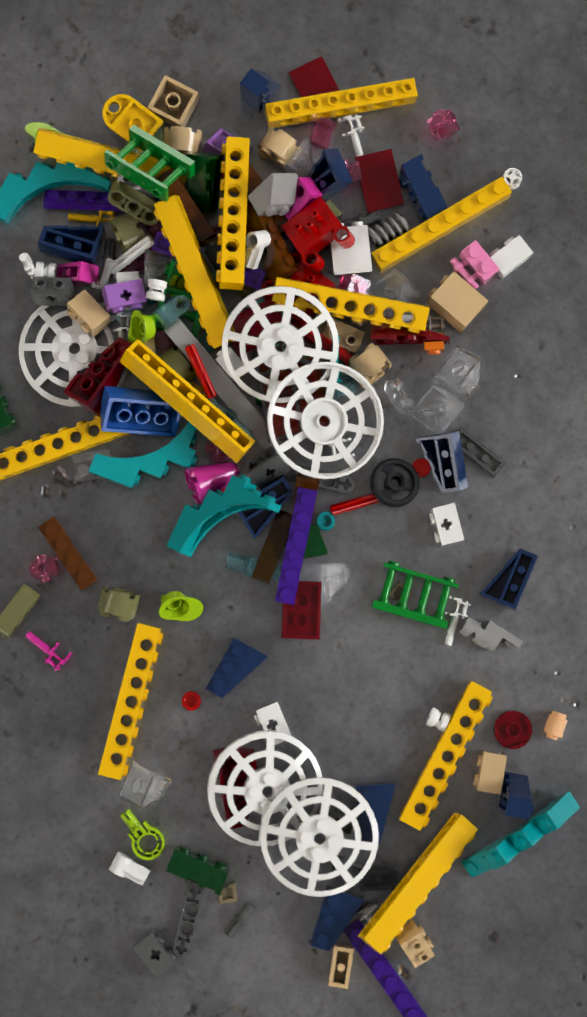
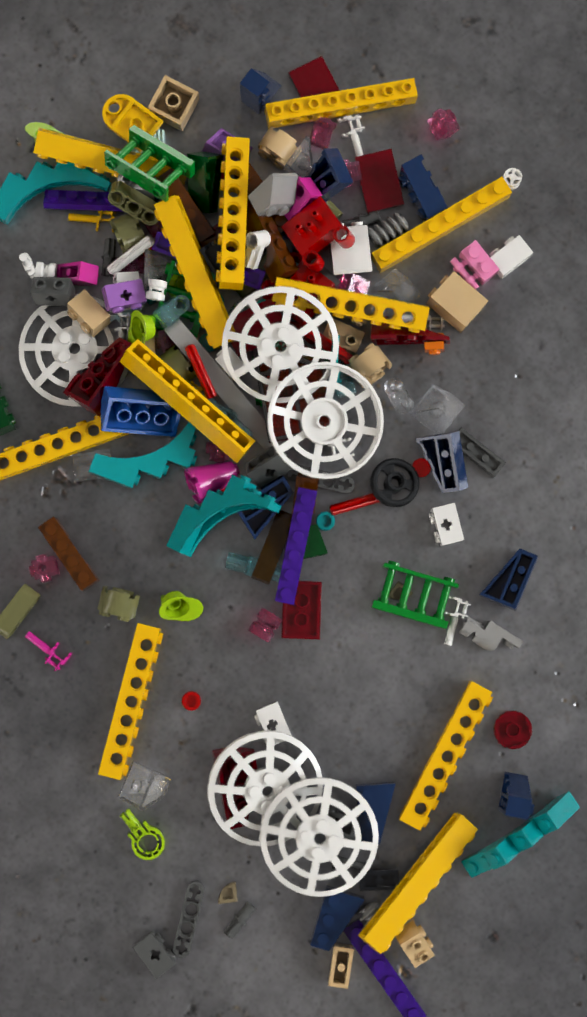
dark blue wedge [38,225,106,265] -> none
light grey piece [91,258,114,302] -> none
white piece [109,852,151,886] -> none
tan brick [163,126,202,156] -> none
dark green wedge [166,845,230,896] -> none
dark blue wedge [205,638,268,698] -> none
clear slope [322,563,350,604] -> none
white wheel [426,707,451,732] -> none
clear slope [435,346,484,399] -> none
tan brick [473,751,507,795] -> none
light nougat brick [543,711,567,740] -> none
none -> clear pink wheel [248,607,283,643]

